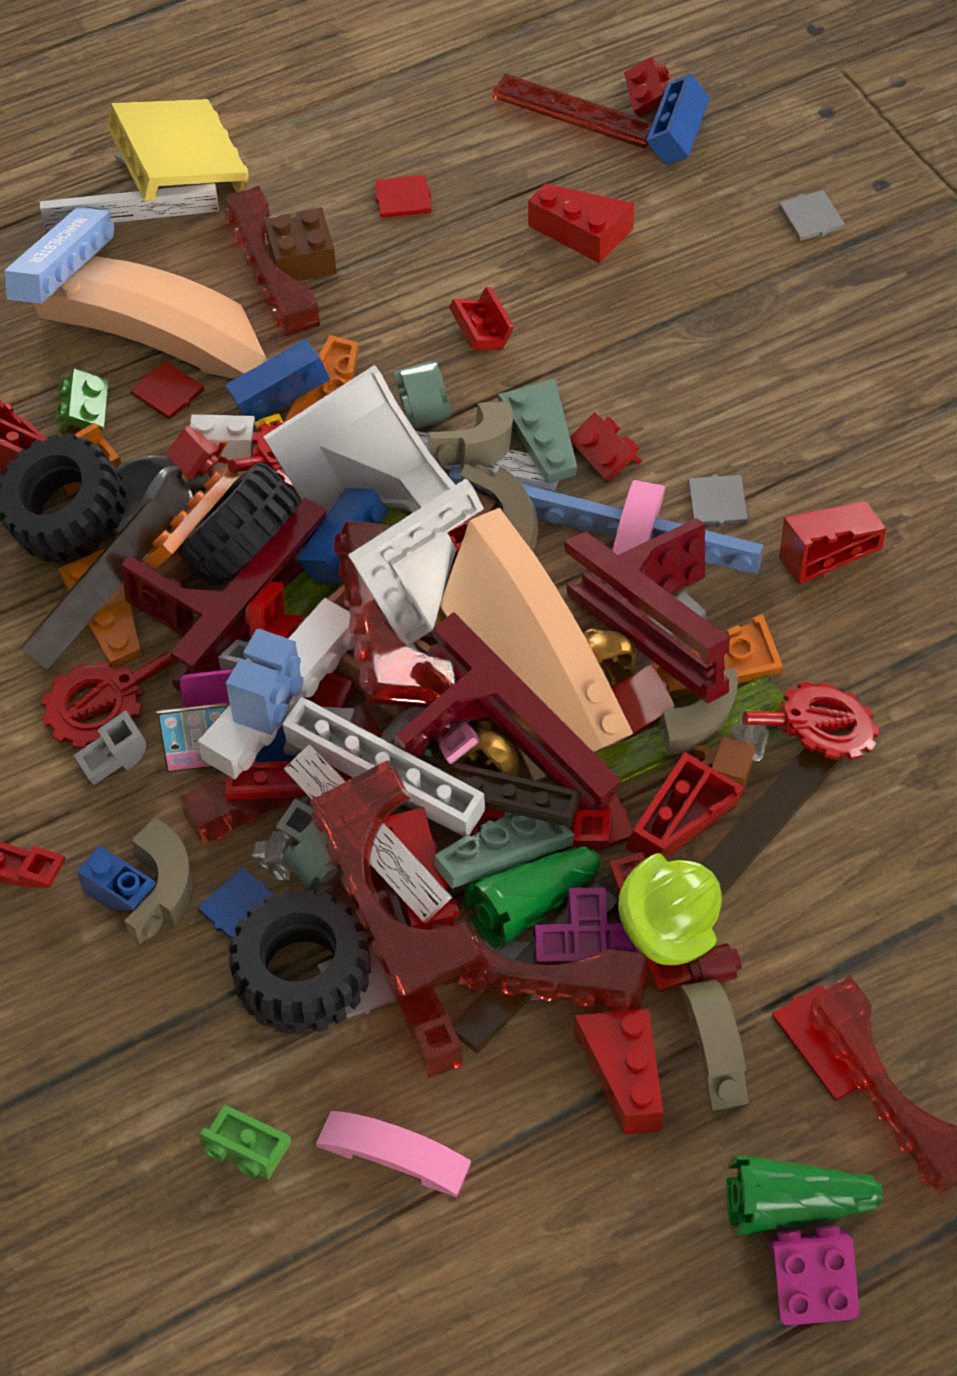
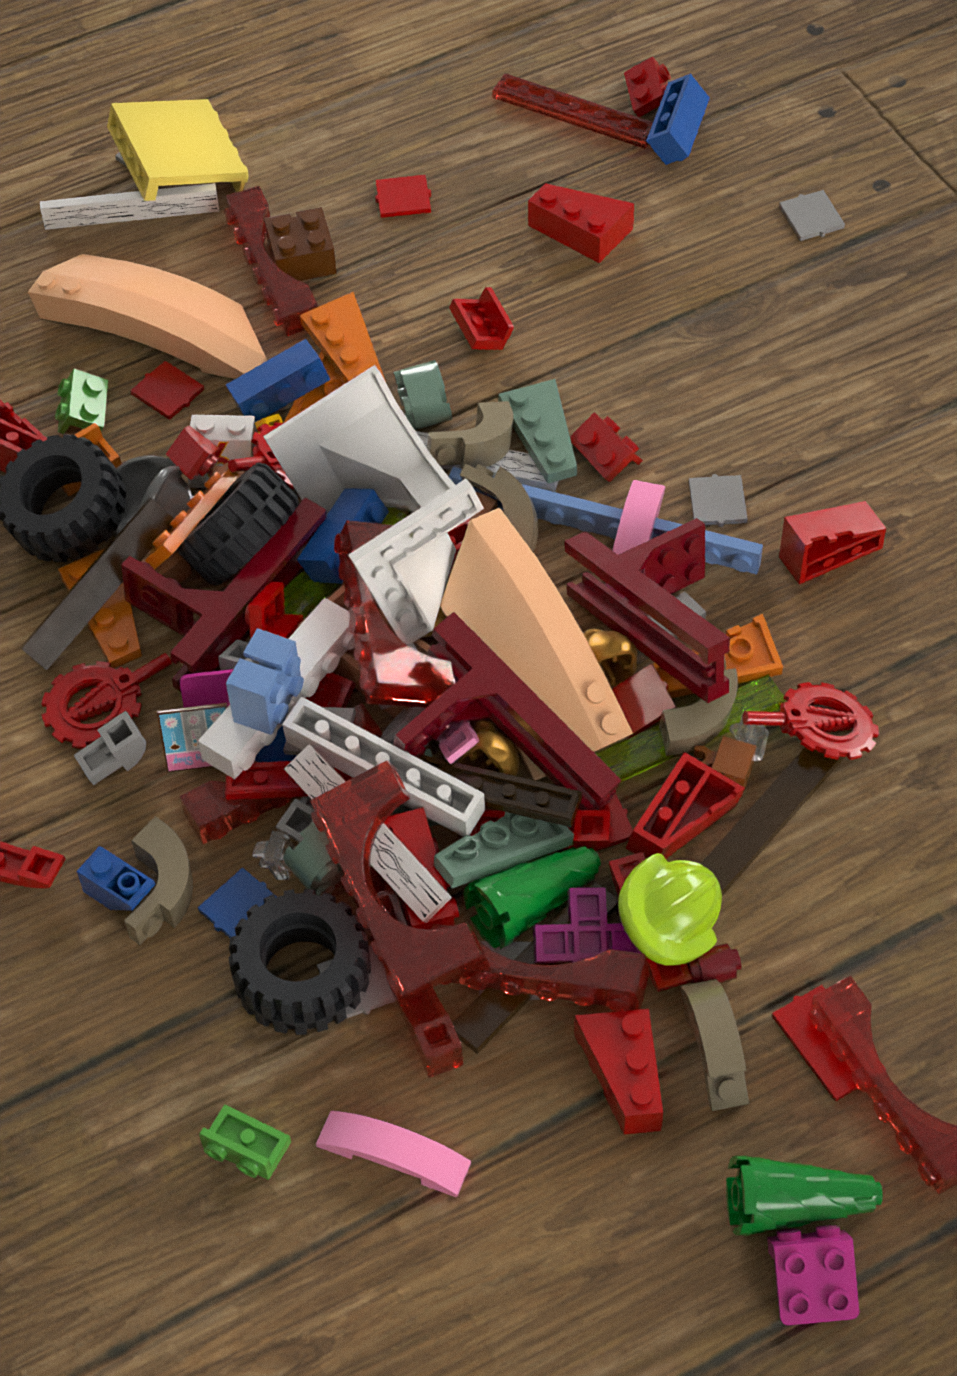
light blue brick [4,207,114,304] -> none
none -> orange wing [300,292,386,384]

